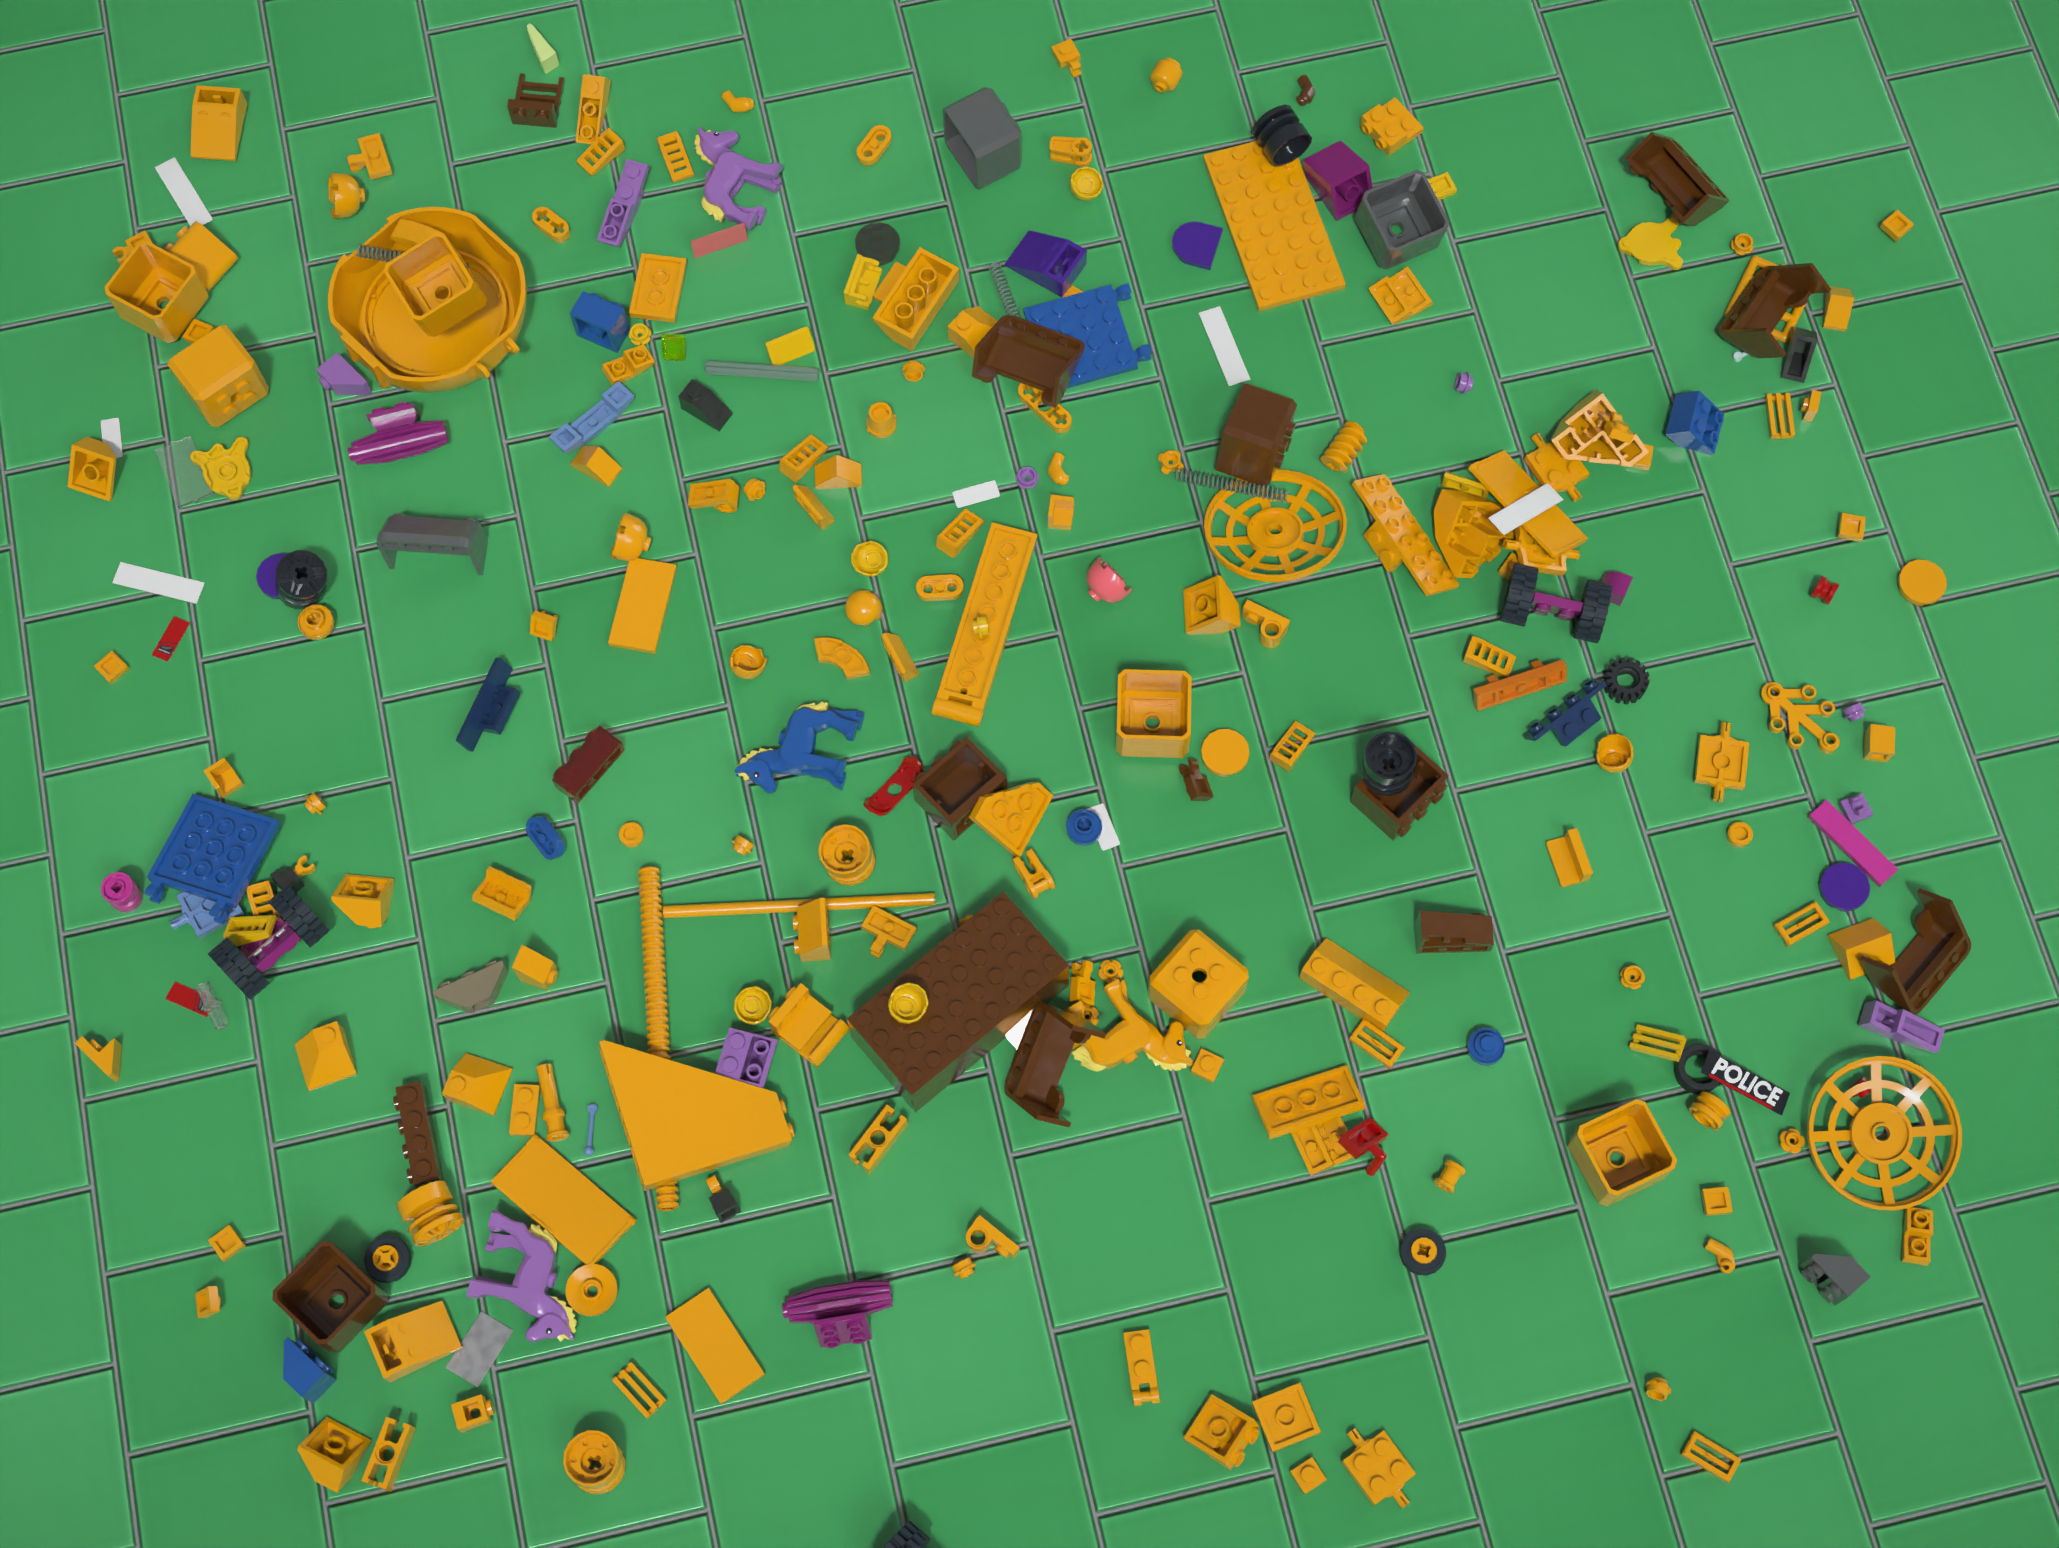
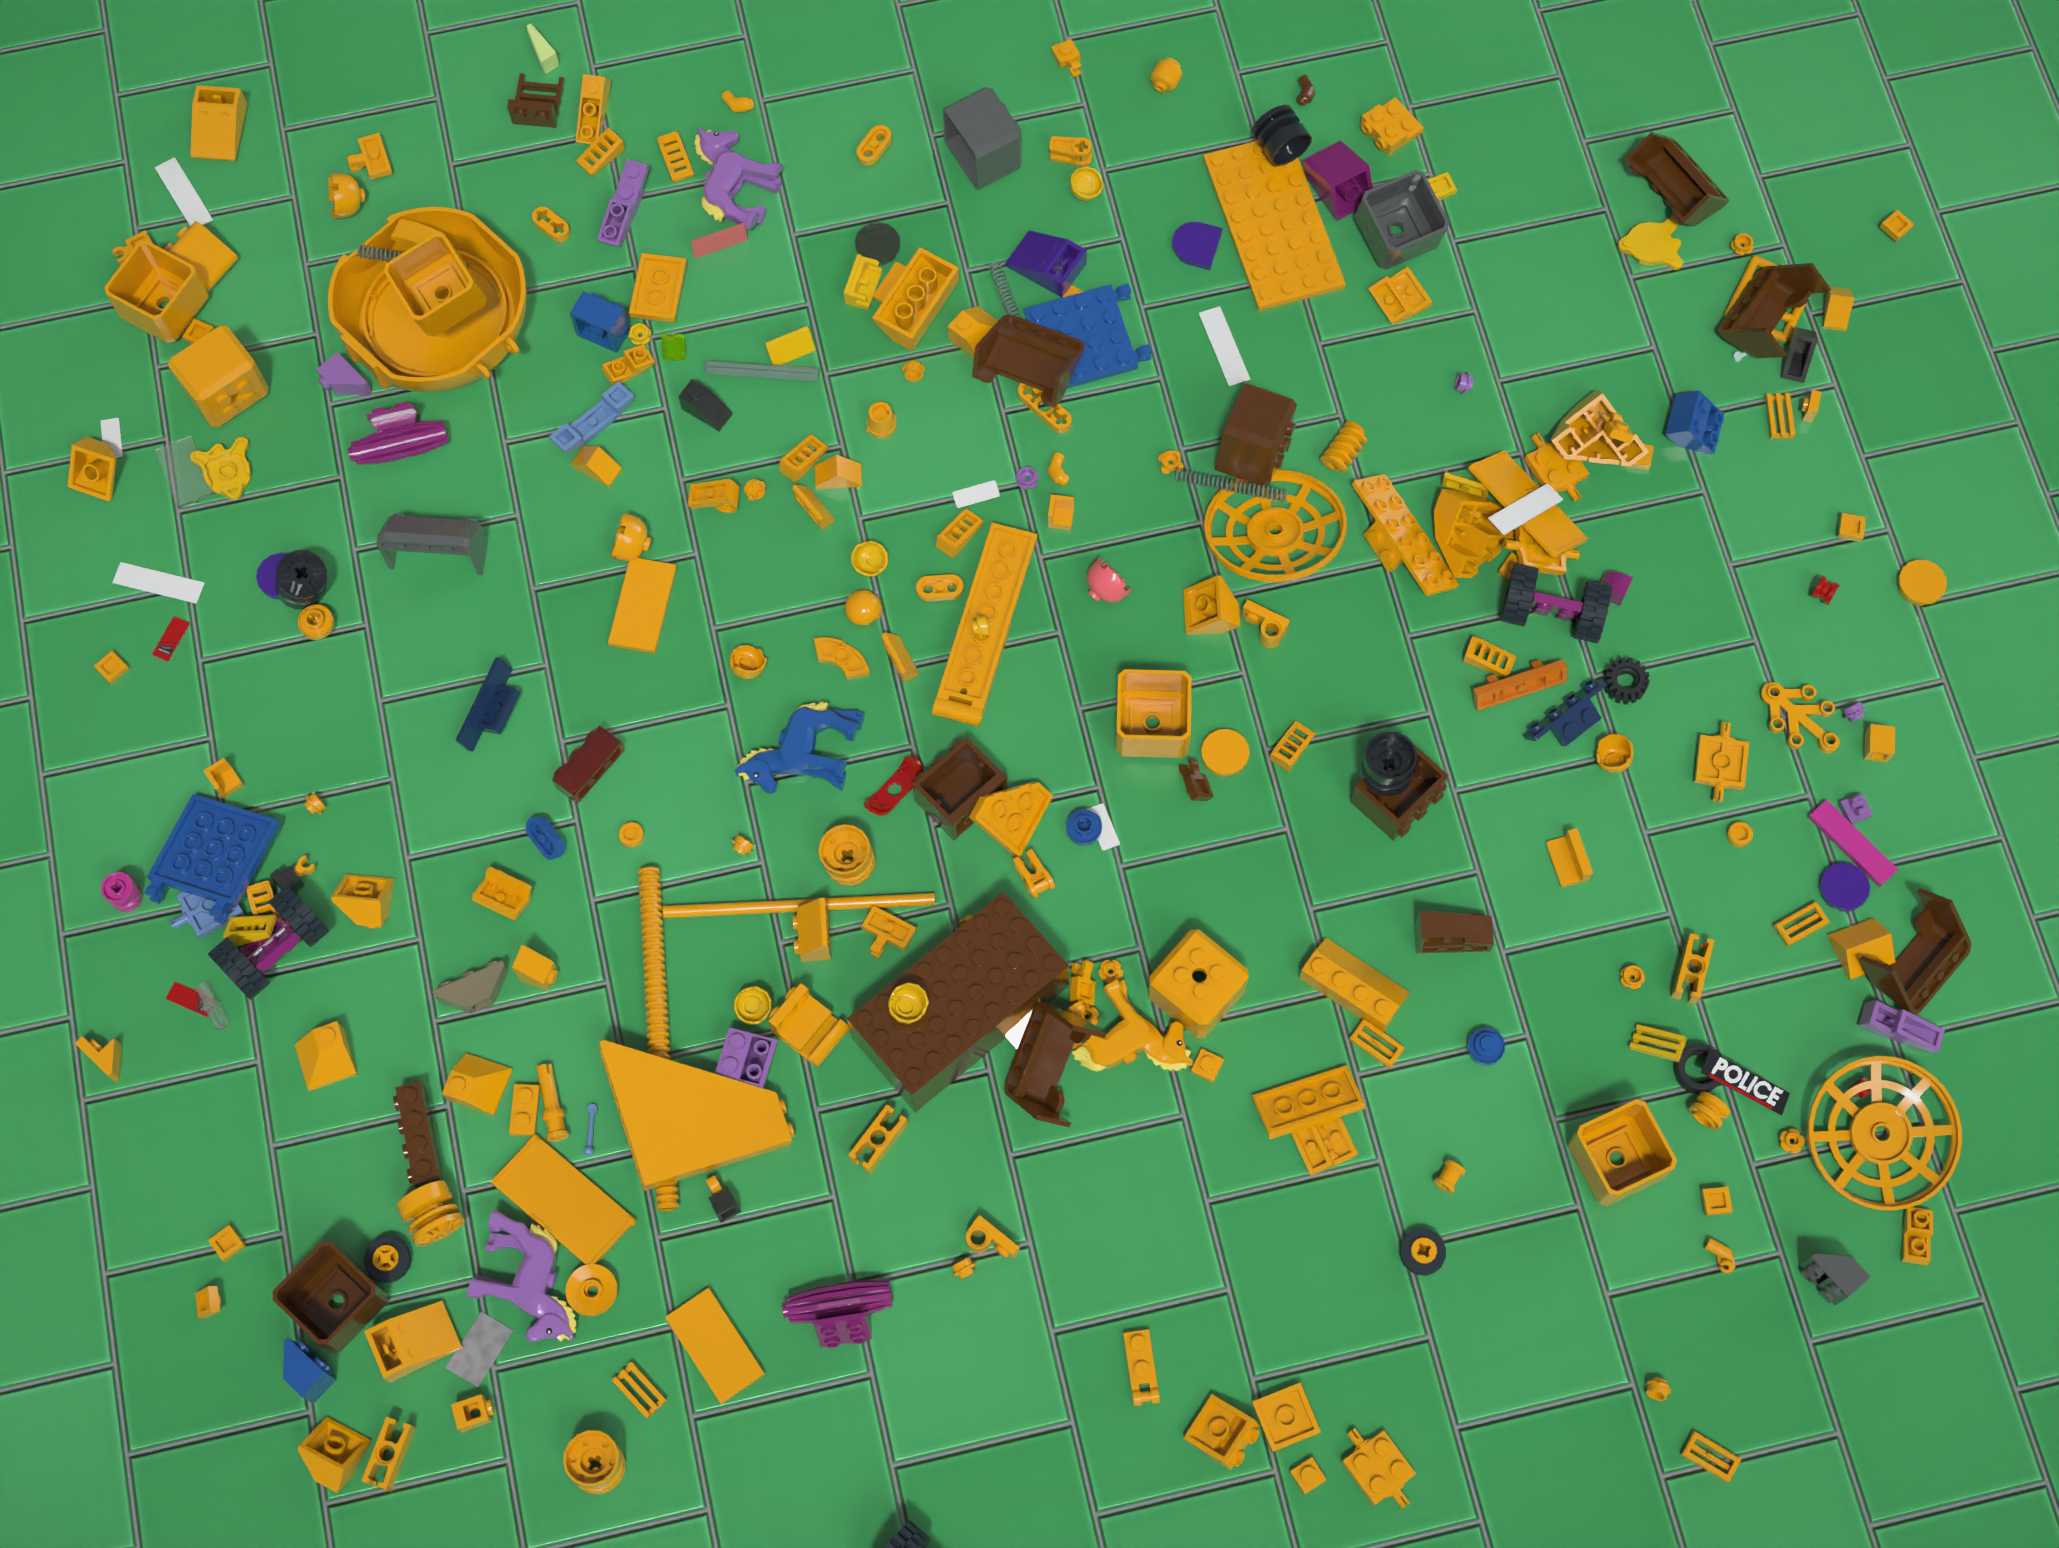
light orange tile [530,610,558,641] -> none
red plate [1338,1117,1389,1176] -> none
none -> light orange piece [1671,933,1715,1004]

